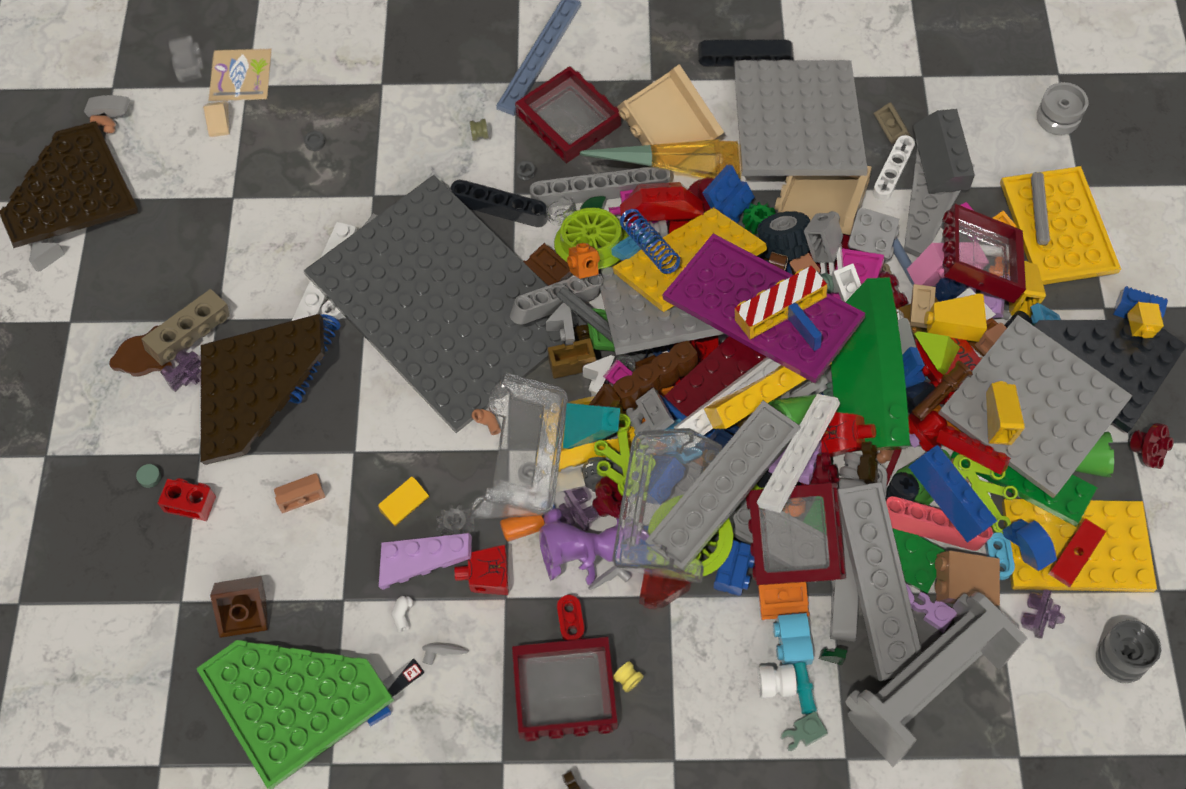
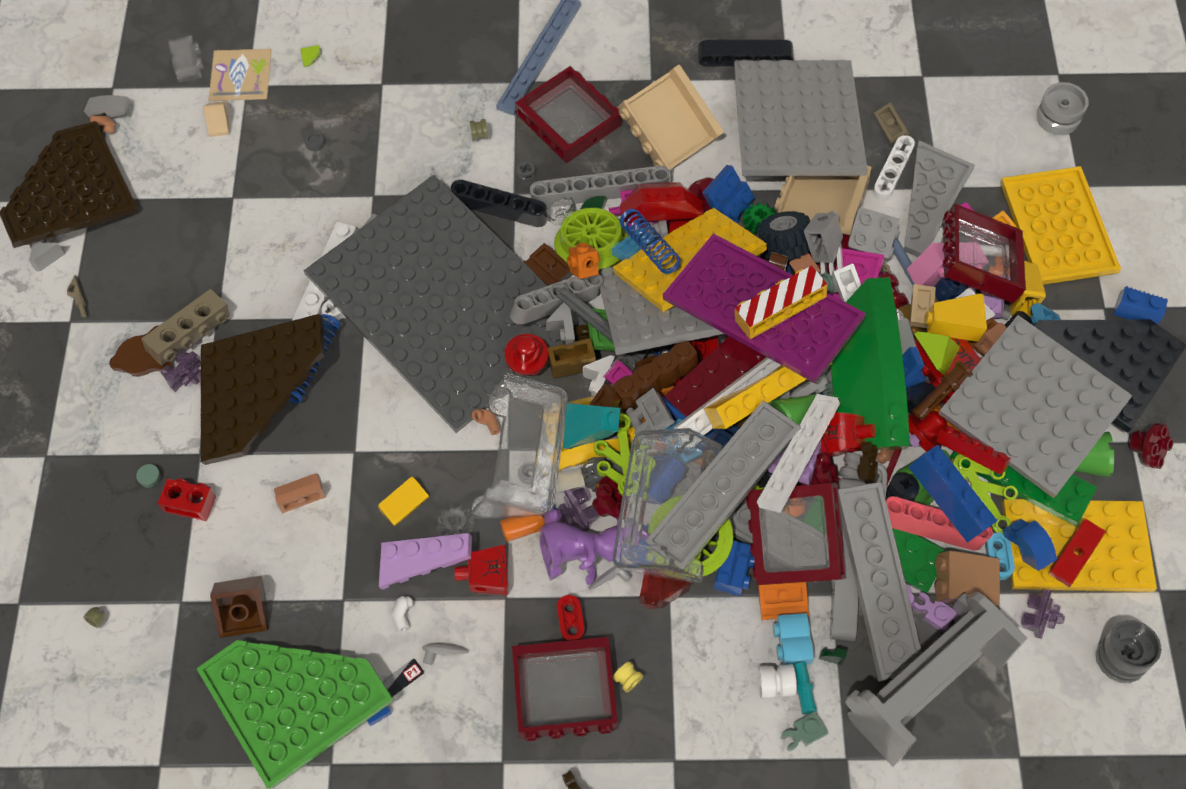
clear yellow plate [580,139,741,179] -> none
blue tile [788,303,822,351] -> none
dark grey slope [912,109,975,193] -> none
yellow slope [986,381,1025,445] -> none
light grey axle [1031,172,1050,245] -> none
yellow brick [1127,302,1164,338] -> none
none -> dark tan hand [67,275,87,318]
none -> olive hinge [83,607,105,628]
none -> lime tile [300,45,321,67]
none -> red plate [505,334,548,375]

